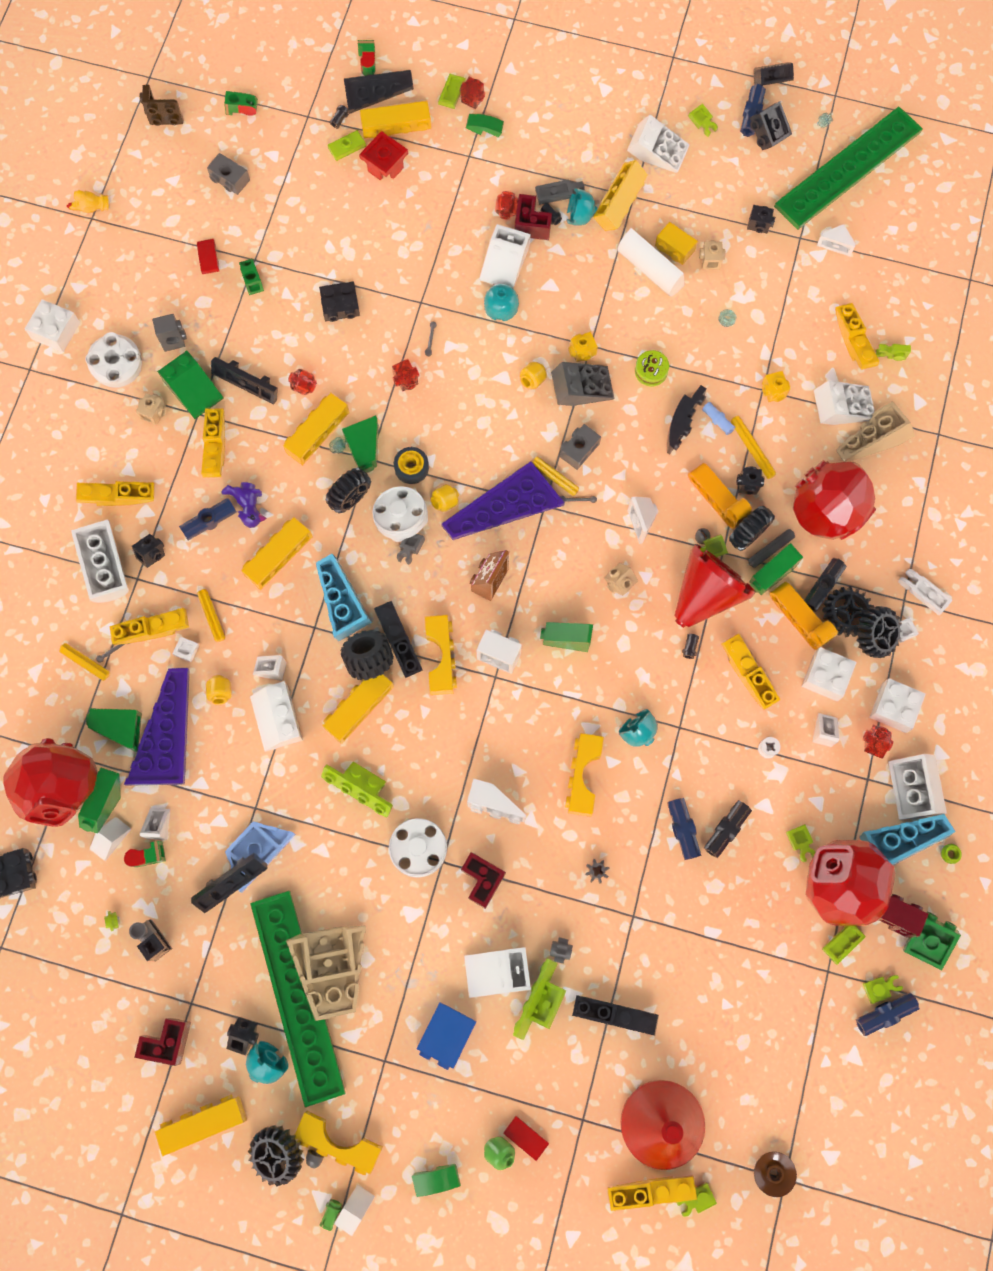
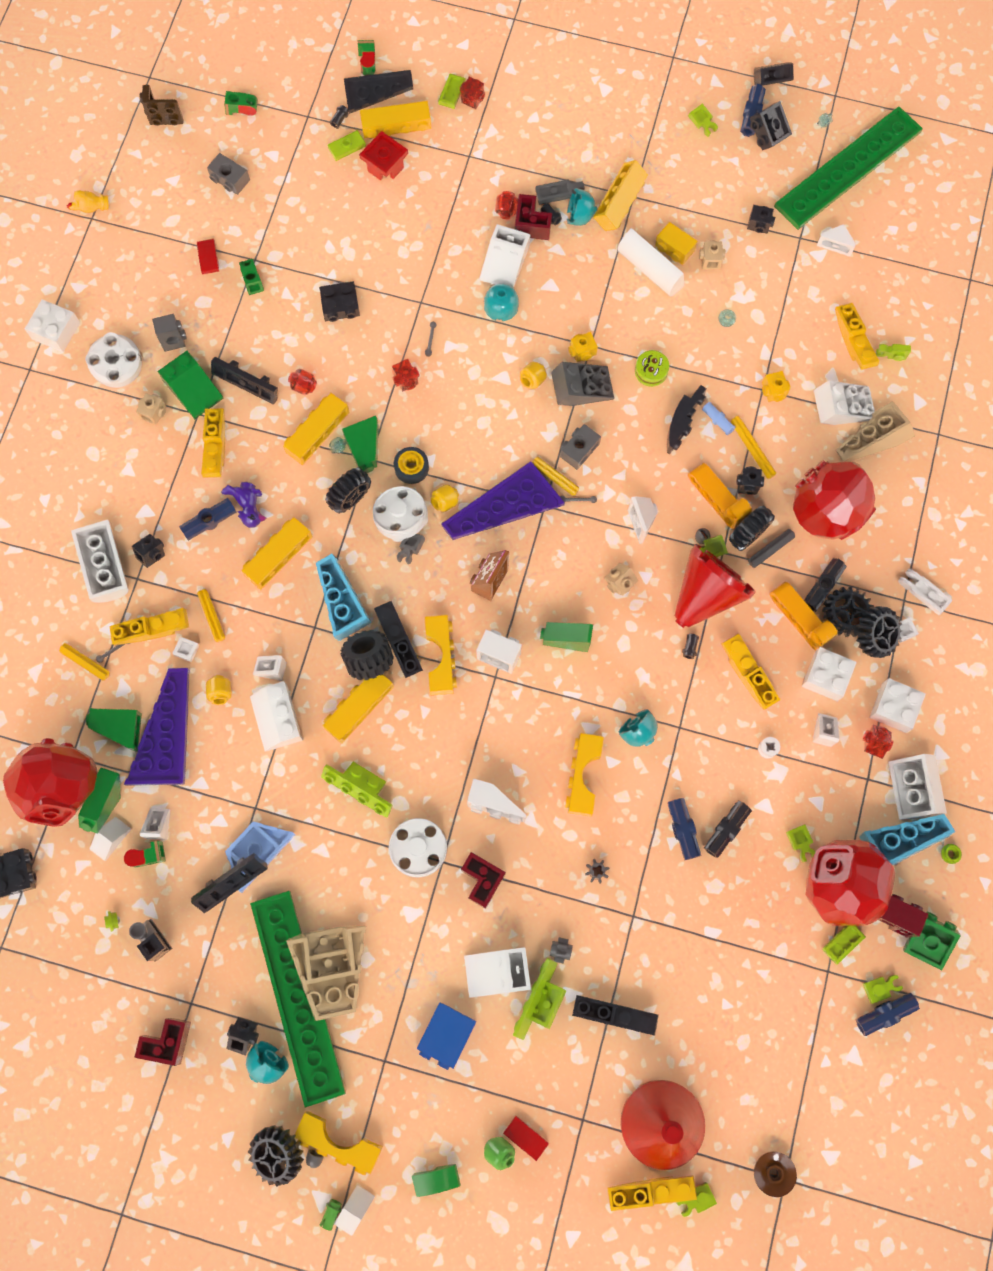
yellow slope [76,481,154,506] -> none
yellow brick [154,1094,247,1157] -> none
green slope [465,114,504,138] -> none
white slope [627,115,690,173] -> none
green slope [749,543,803,596] -> none

